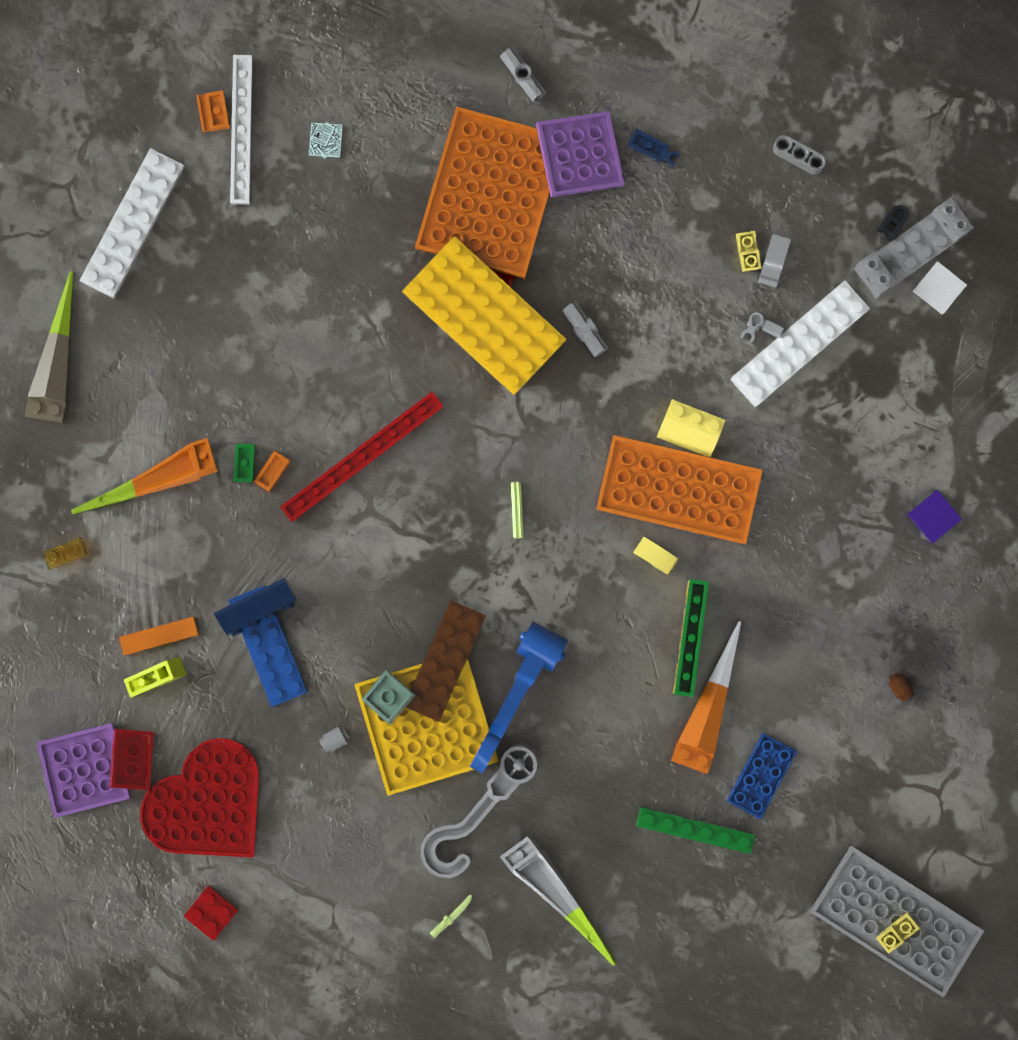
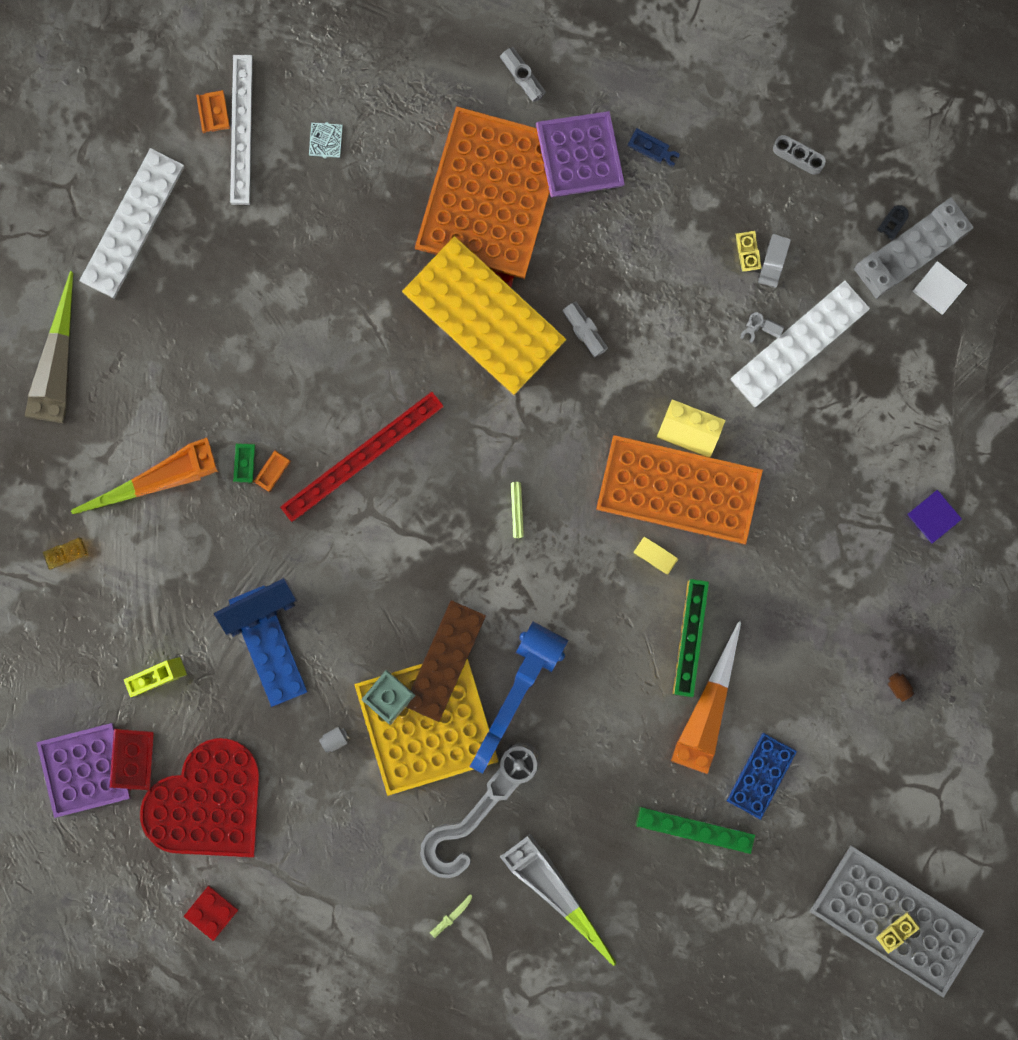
orange tile [119,617,199,656] -> none

